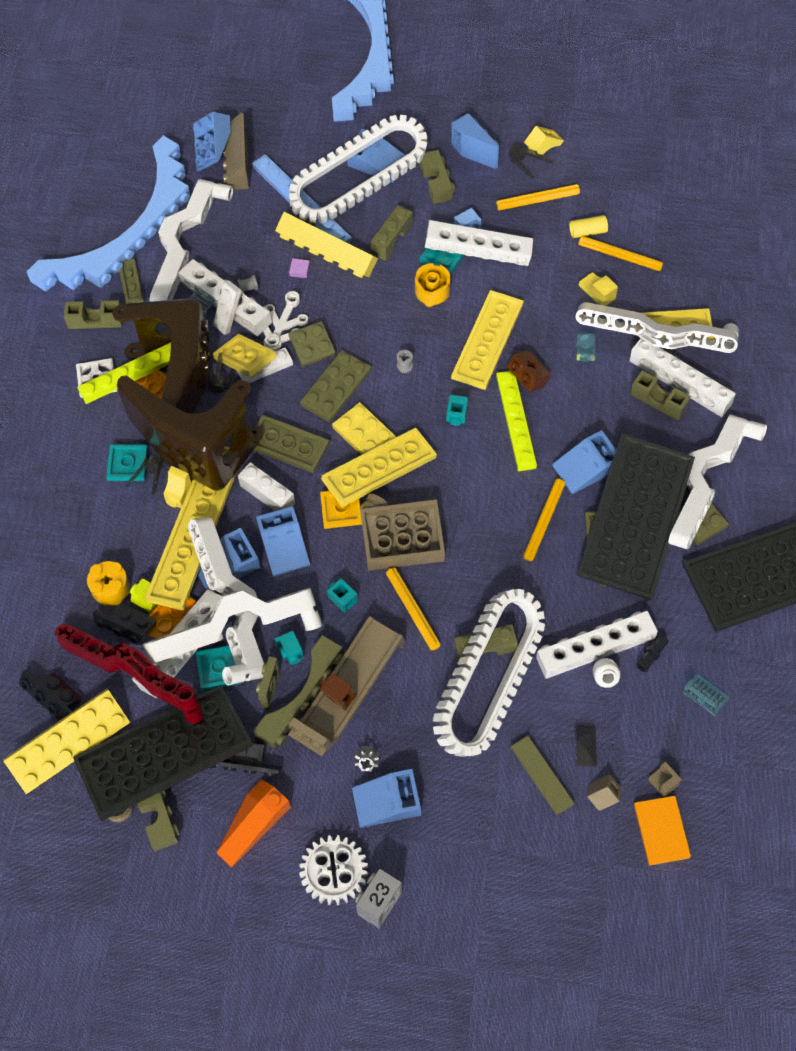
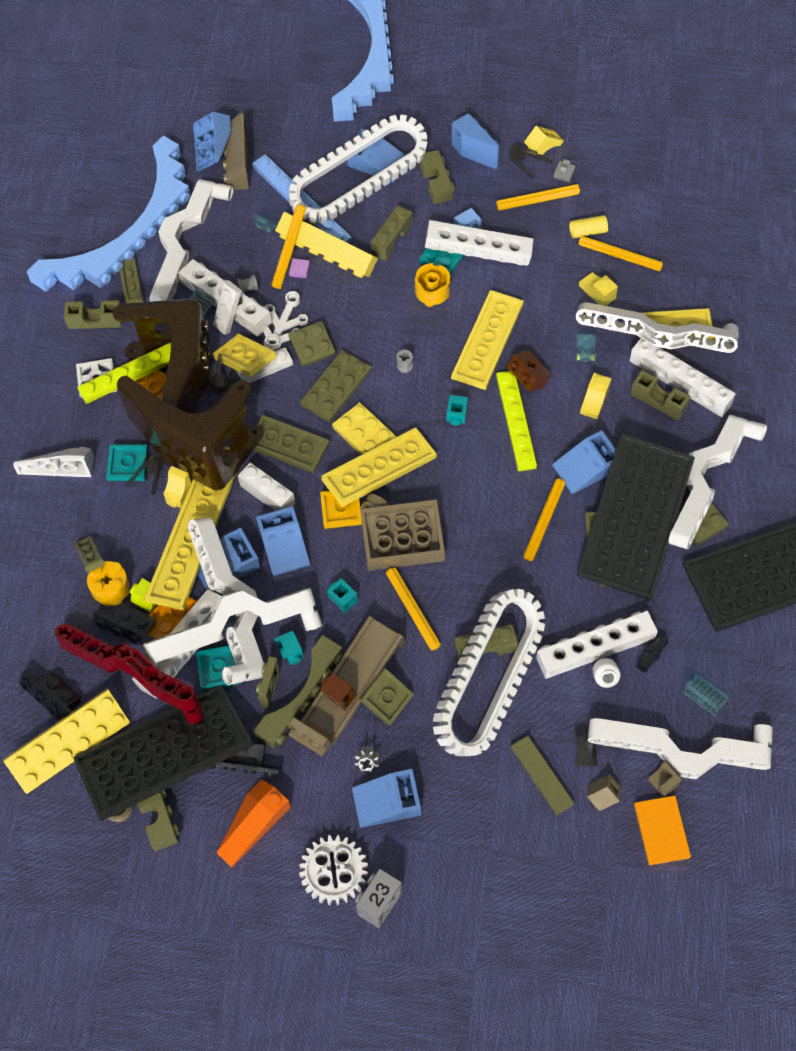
none -> white wedge [13,447,95,477]
none -> olive tile [74,536,105,573]
none -> clear light blue slope [254,214,277,233]
none -> yellow axle [271,205,306,289]
none -> olive plate [358,668,414,726]
none -> light grey tile [554,159,576,183]
none -> light yellow arch [580,373,611,419]
none -> white beam [588,718,773,779]

